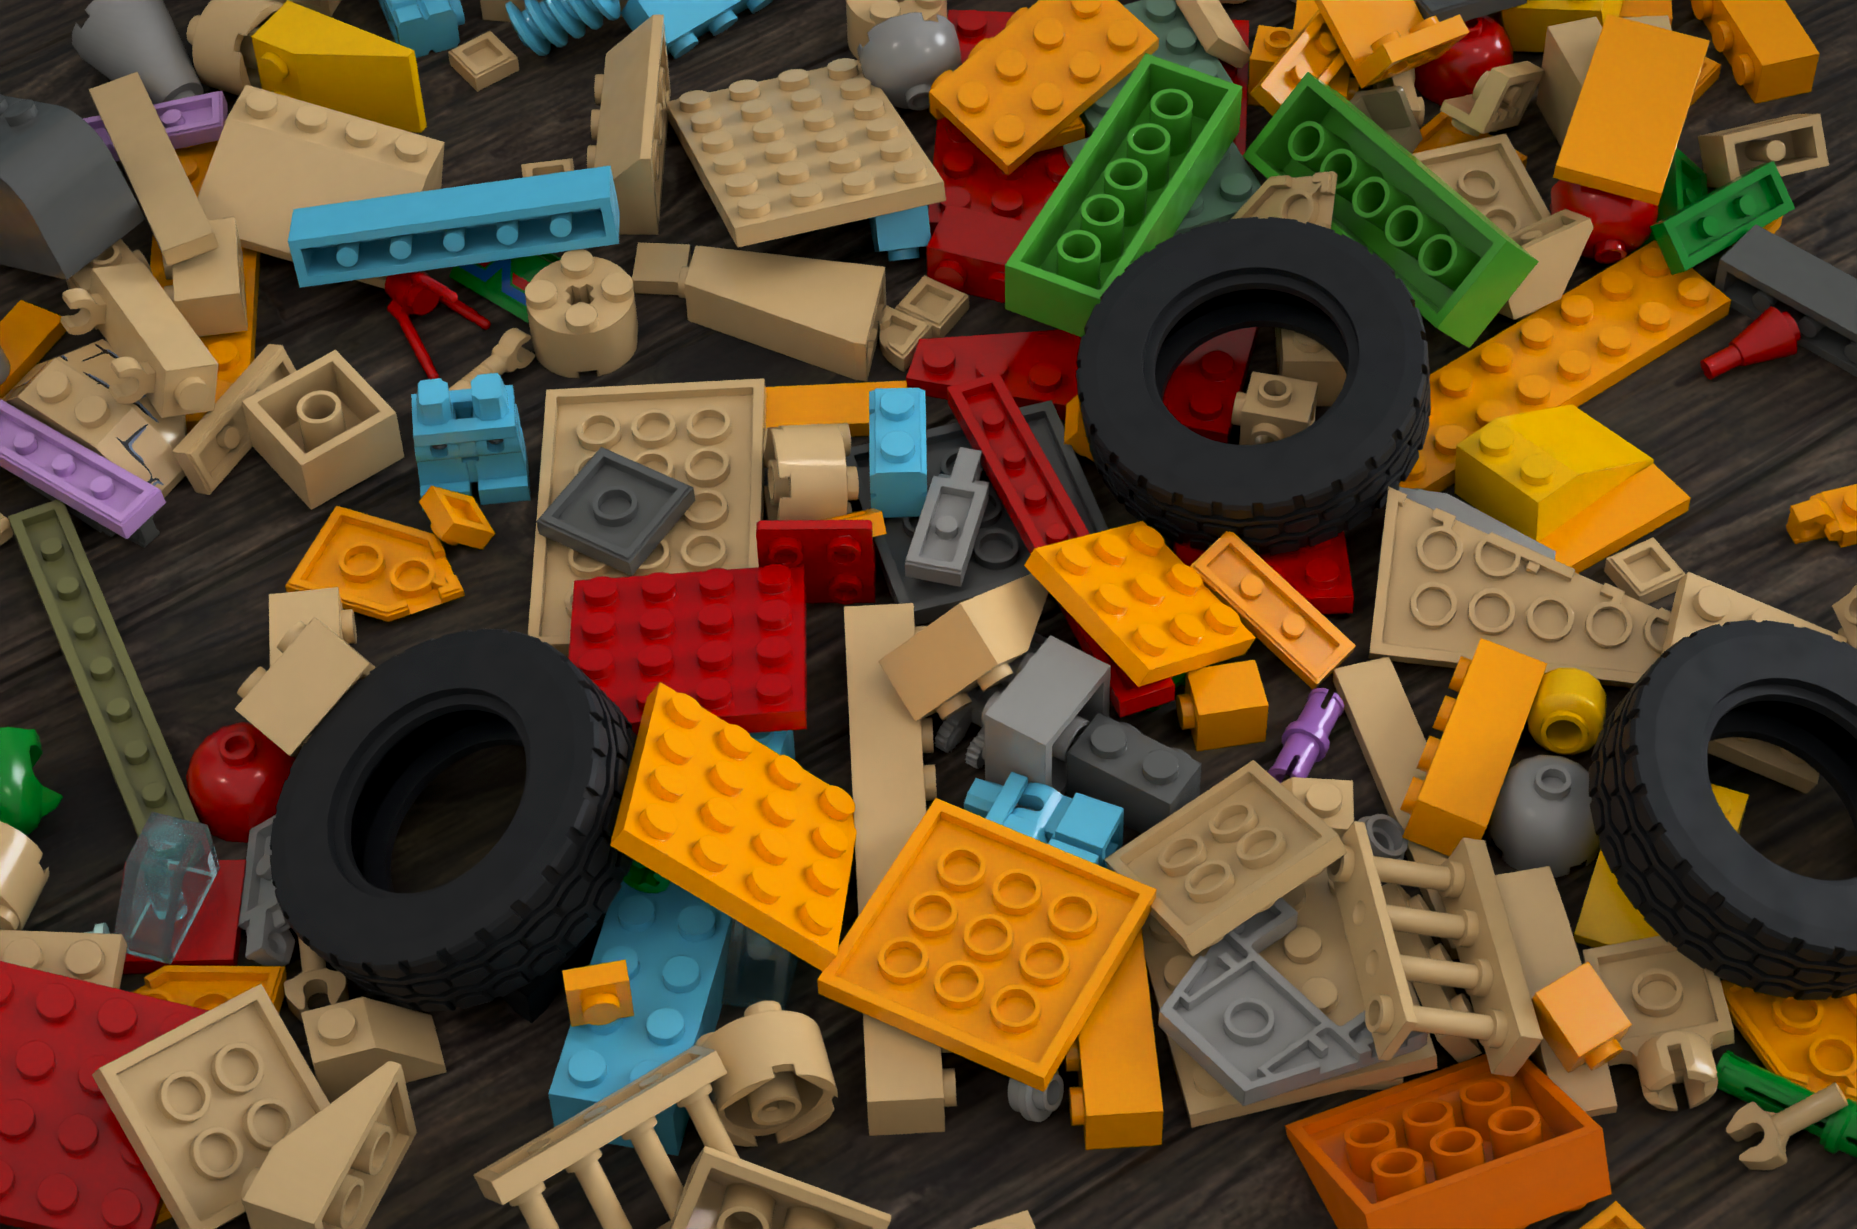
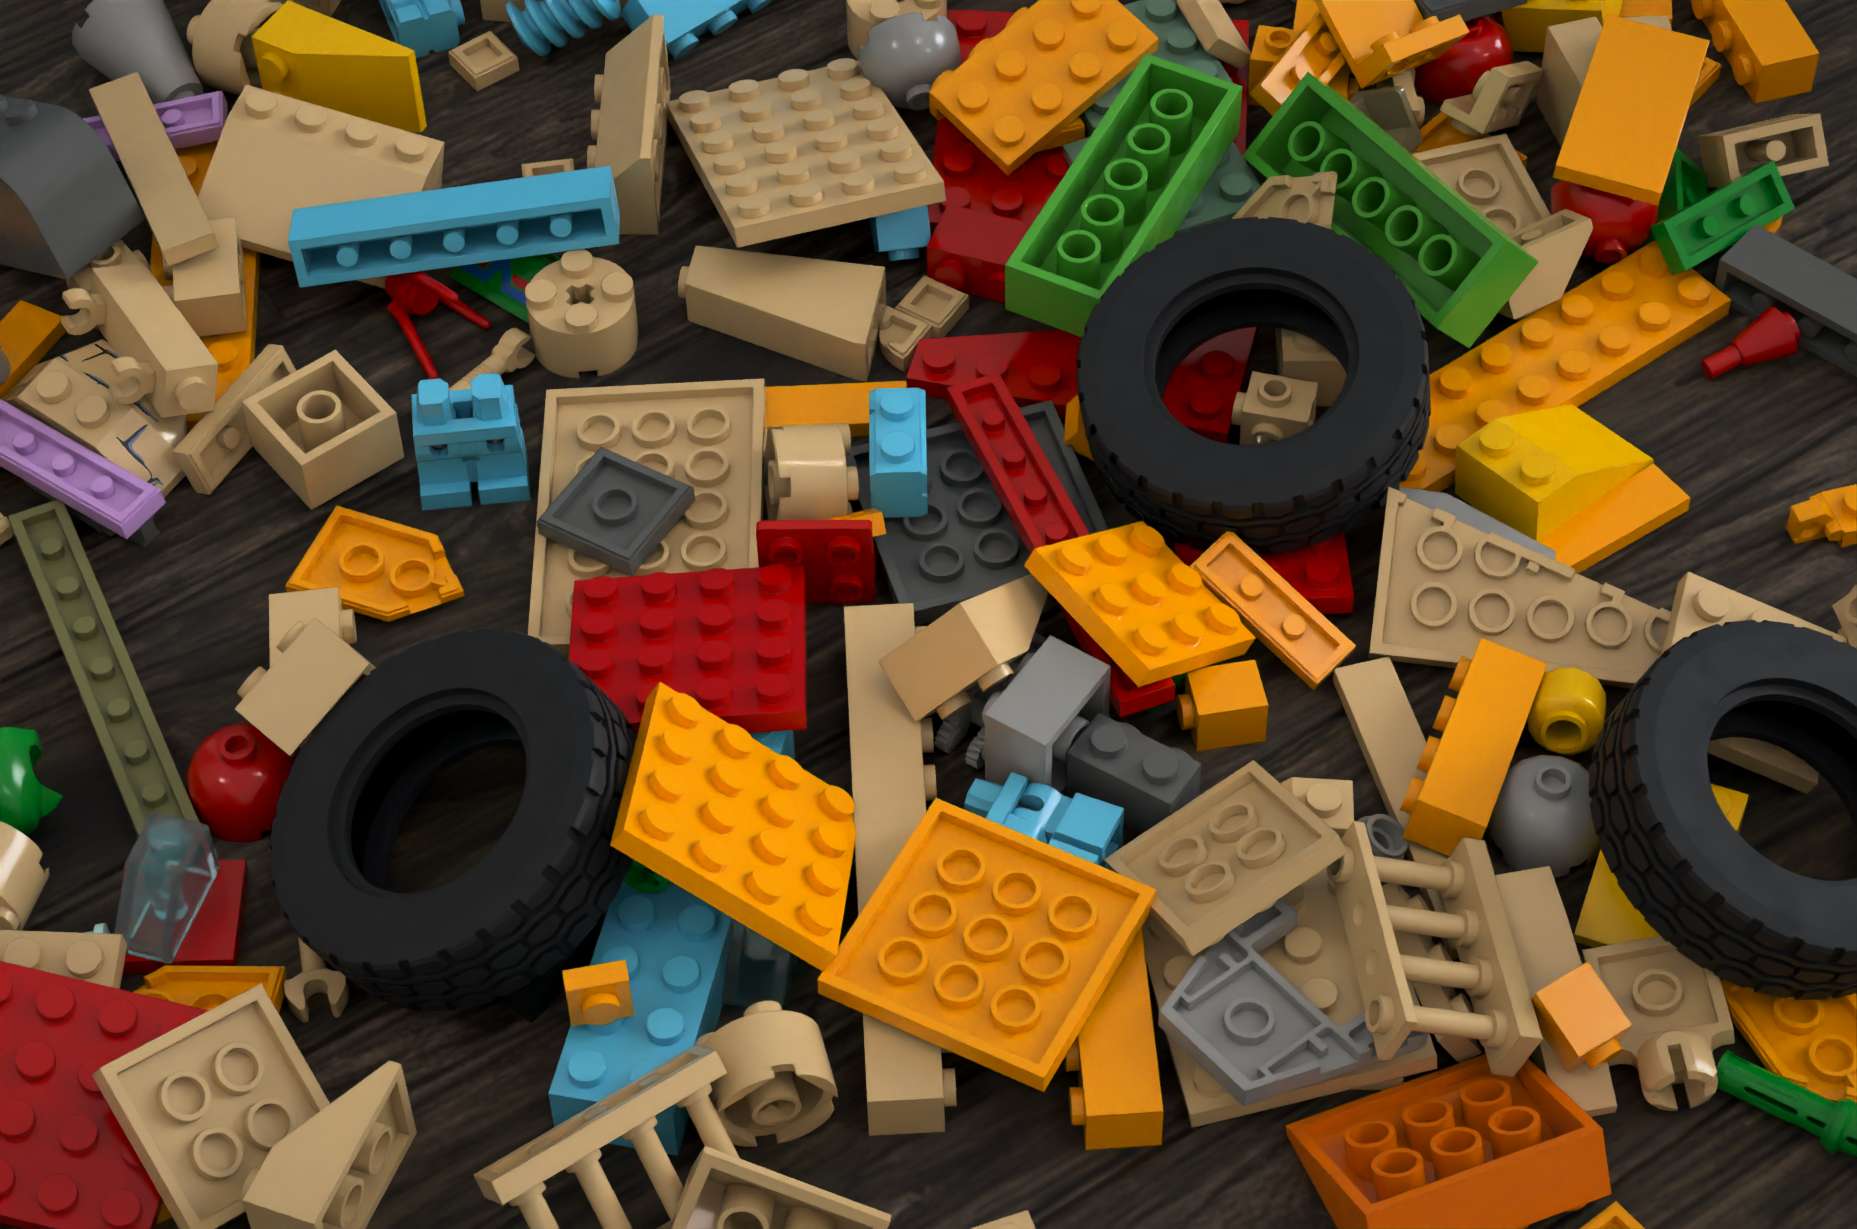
light grey hinge [238,815,295,966] -> none
tan slope [301,997,446,1103] -> none
light orange plate [419,485,495,550] -> none
tan tile [632,242,692,295] -> none
light grey hinge [905,447,989,587] -> none
light grey plate [1008,1069,1064,1122] -> none
medium lavender pin [1268,688,1345,783] -> none
tan tile [1604,537,1685,605] -> none
tan bar [1726,1083,1848,1170] -> none

